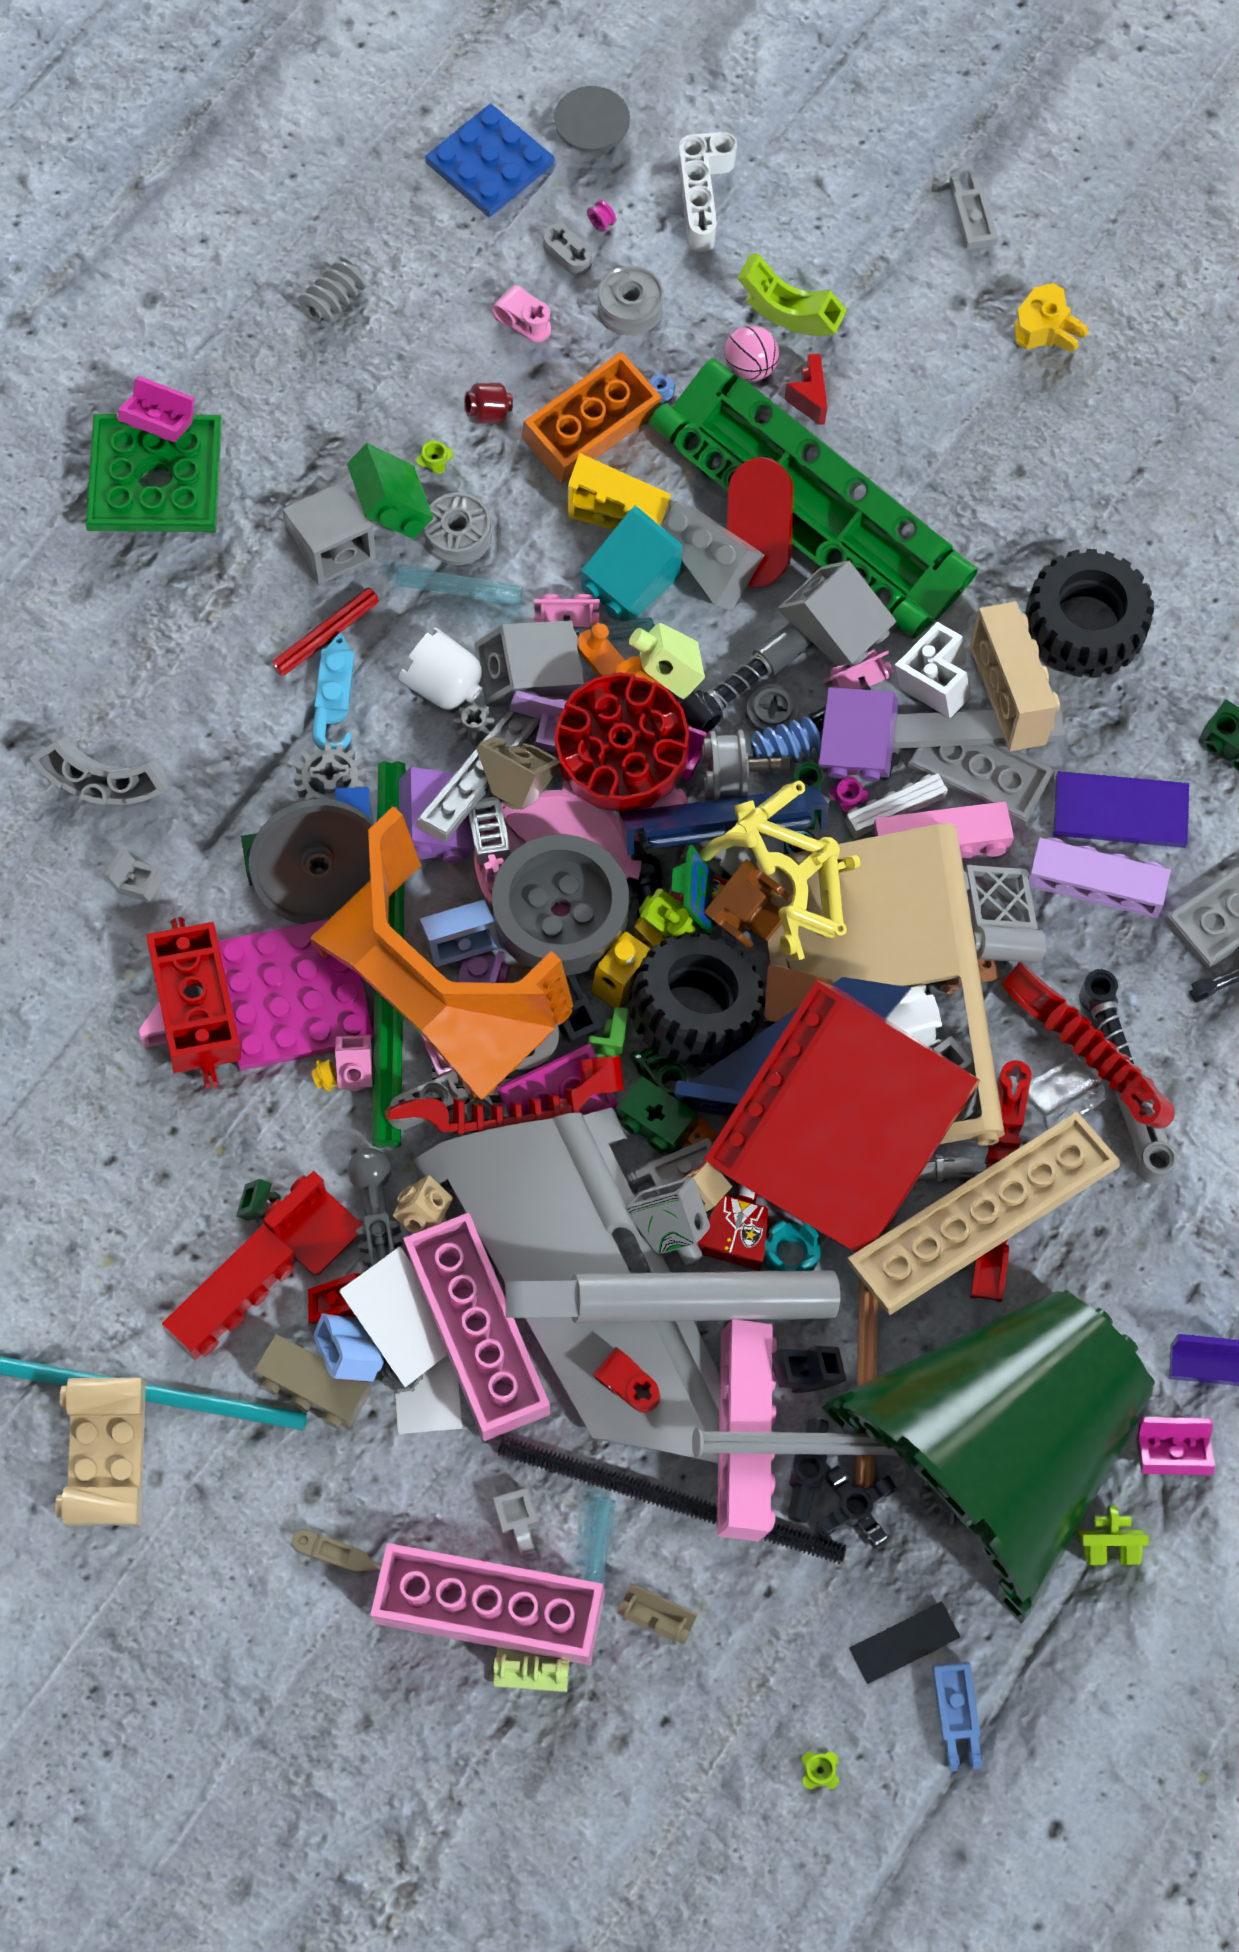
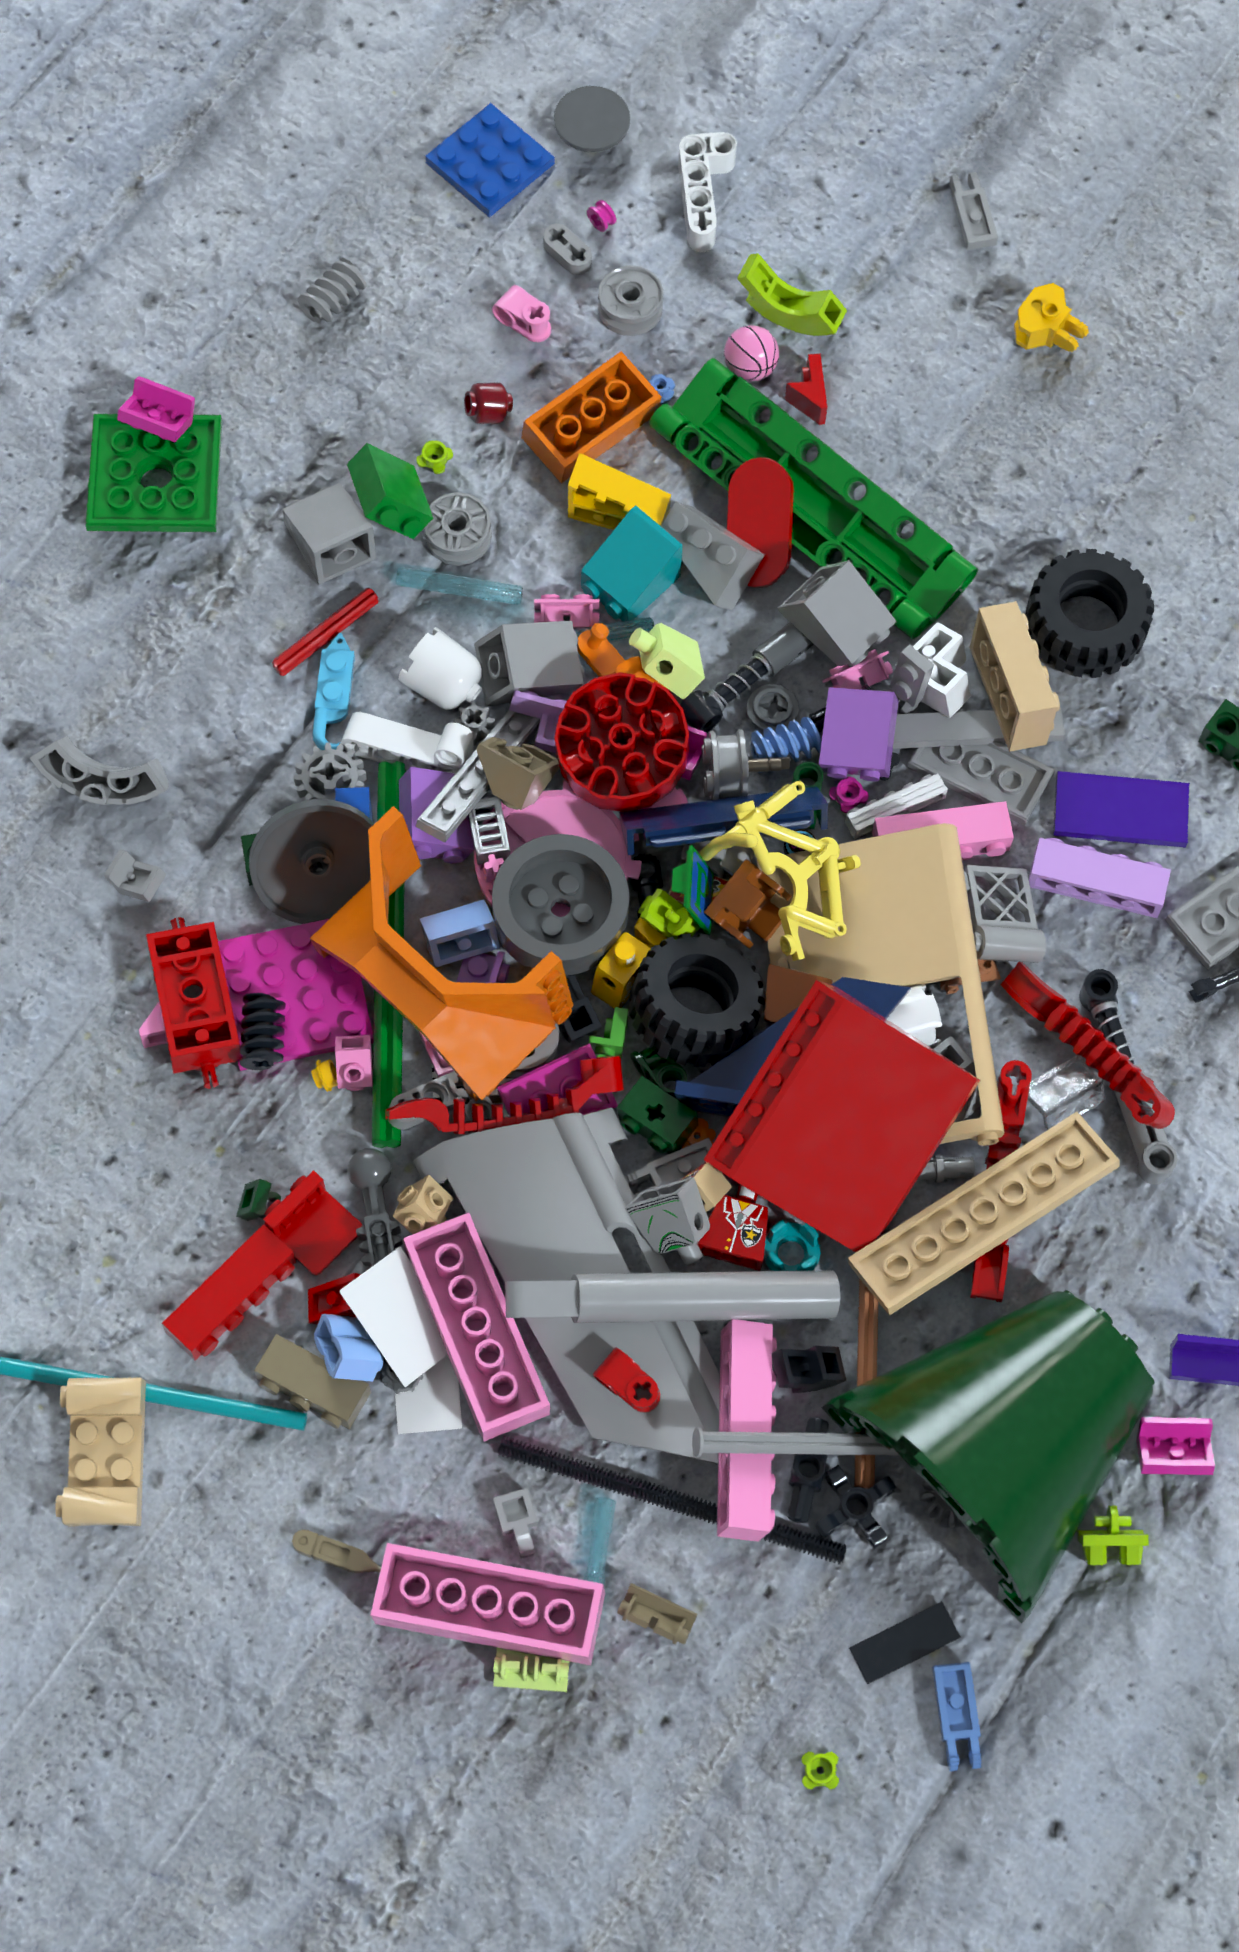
none -> black piece [240,993,286,1070]
none -> white beam [340,712,473,773]
none -> light grey hinge [889,644,934,714]

